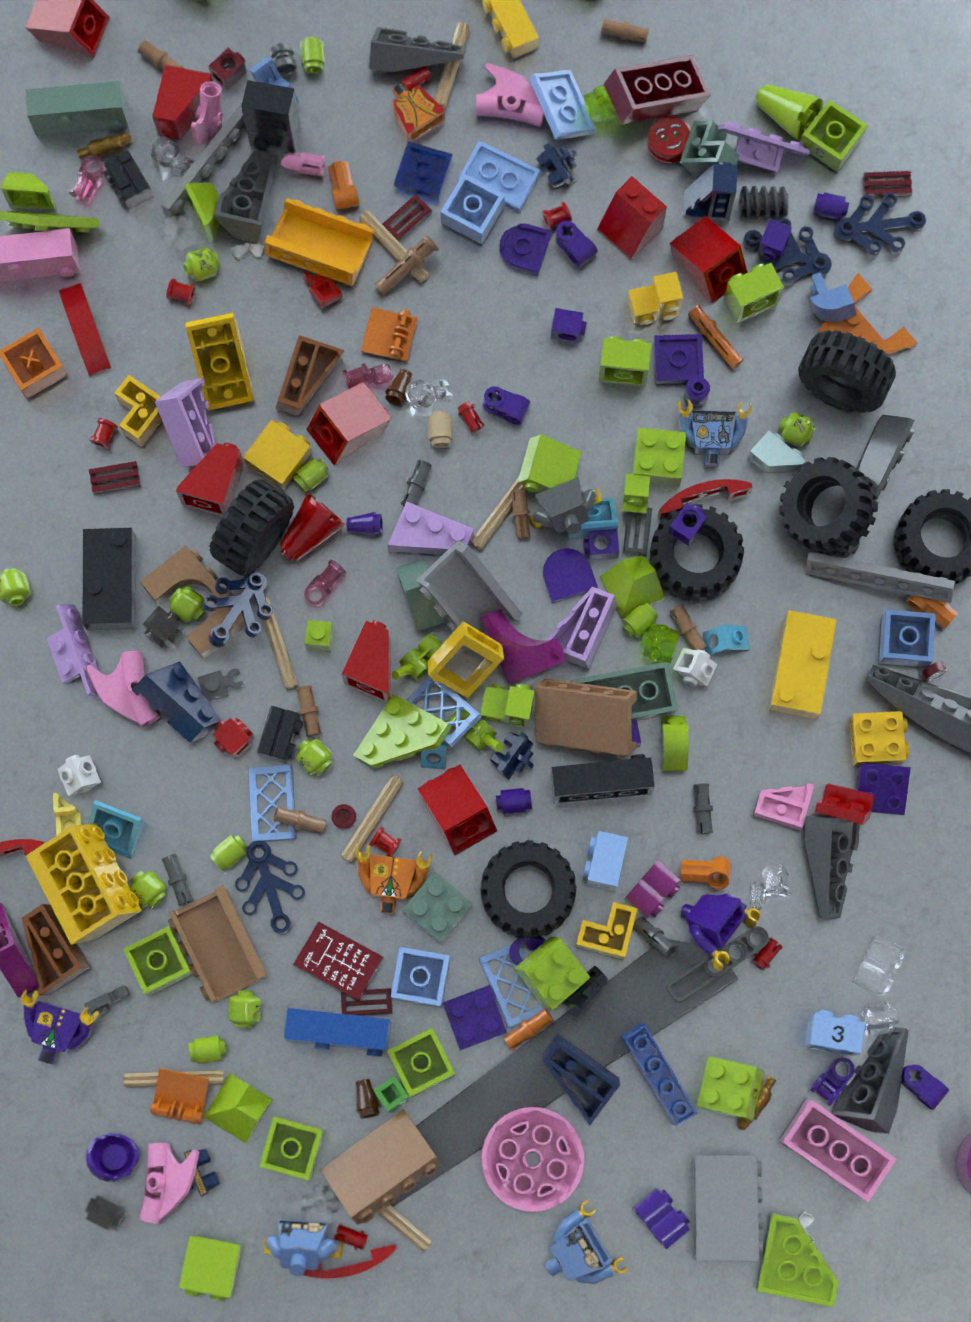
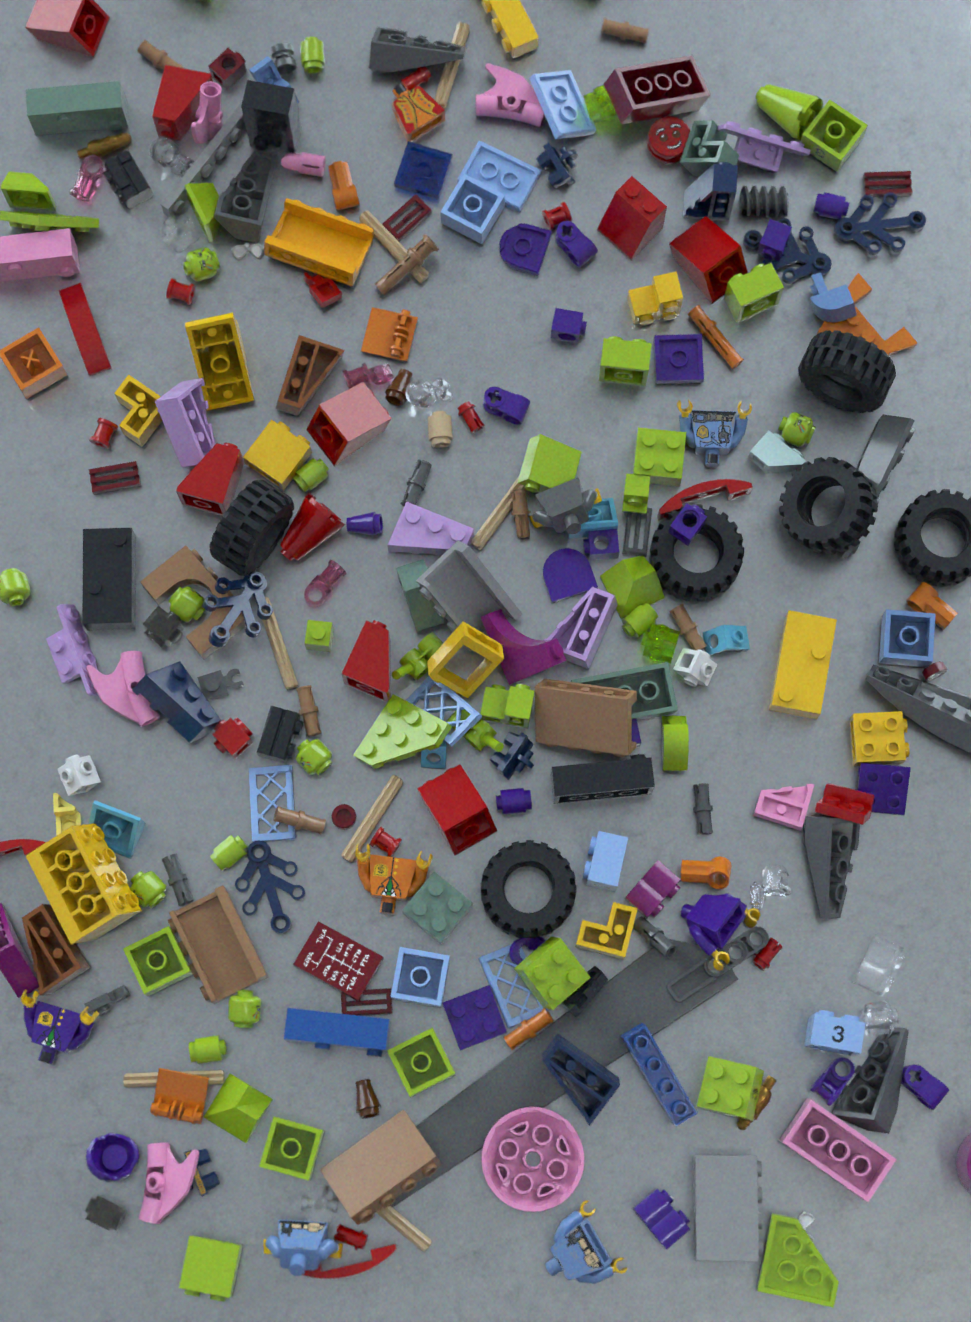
bright green brick [374,1076,409,1113] -> none
dark purple brick [684,377,710,407] -> none
light grey plate [807,552,955,603] -> none

